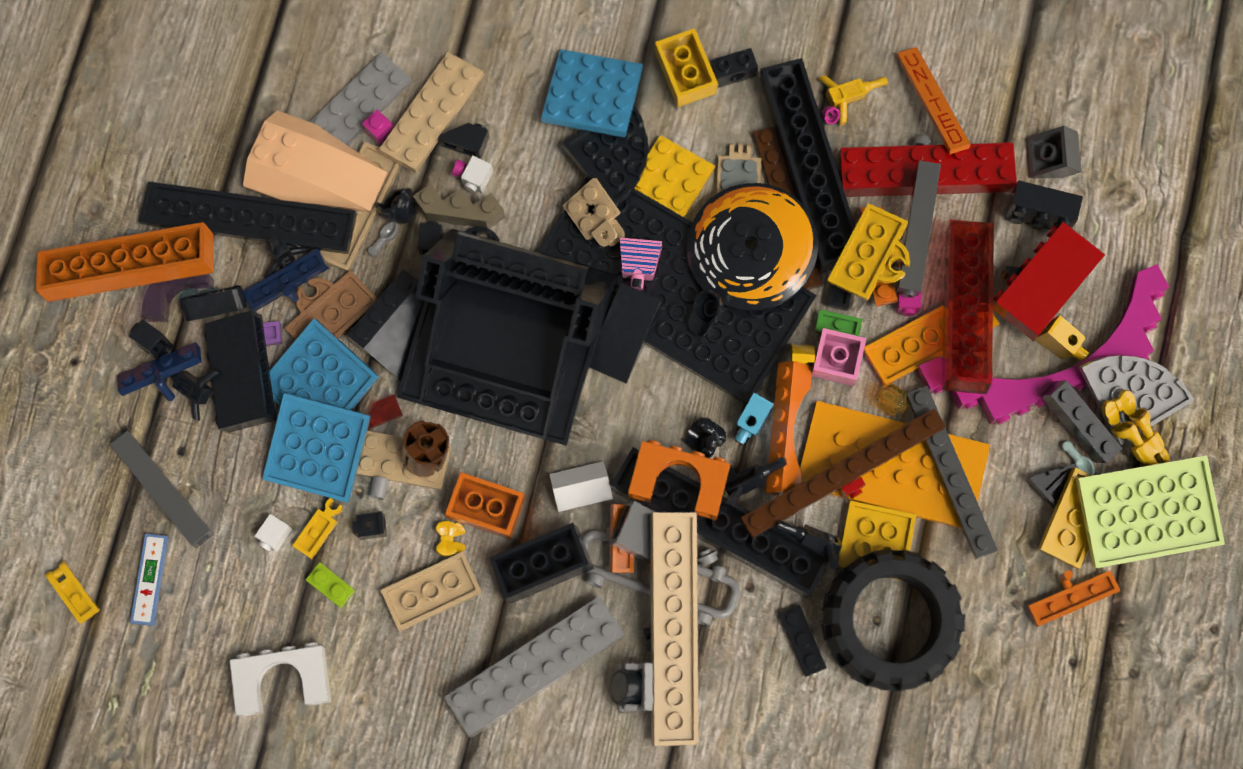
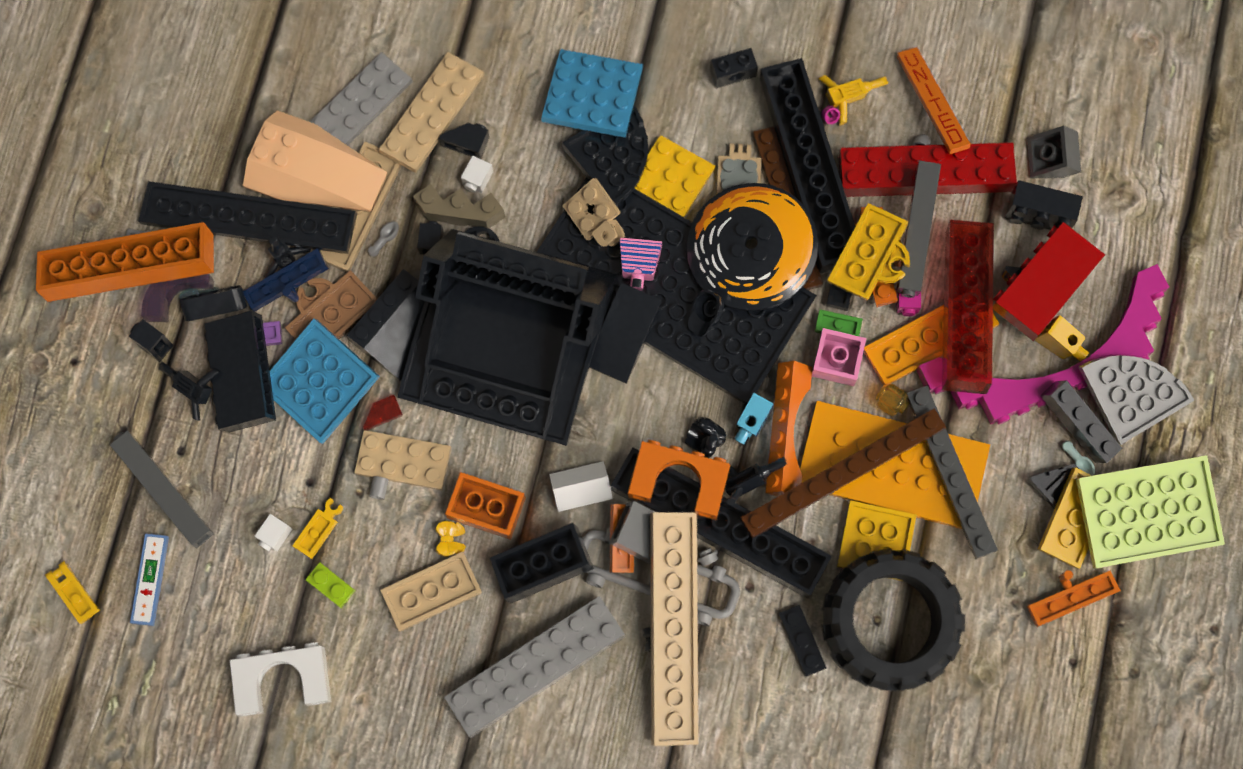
dark blue plate [117,342,202,401] -> none
dark azure plate [262,393,371,503] -> none
black brick [352,511,387,540] -> none
dark pink brick [362,109,394,146] -> none
black hair [375,188,415,224] -> none
reddish brown cylinder [402,420,449,477] -> none
dark pink hinge [451,159,467,178] -> none
piece [610,663,654,713] -> none
yellow brick [655,28,718,108] -> none
black piece [776,520,842,569] -> none
yellow slope [790,344,815,364] -> none
red plate [839,477,866,499] -> none
yellow piece [1102,390,1136,425] -> none
yellow piece [1112,408,1171,466] -> none

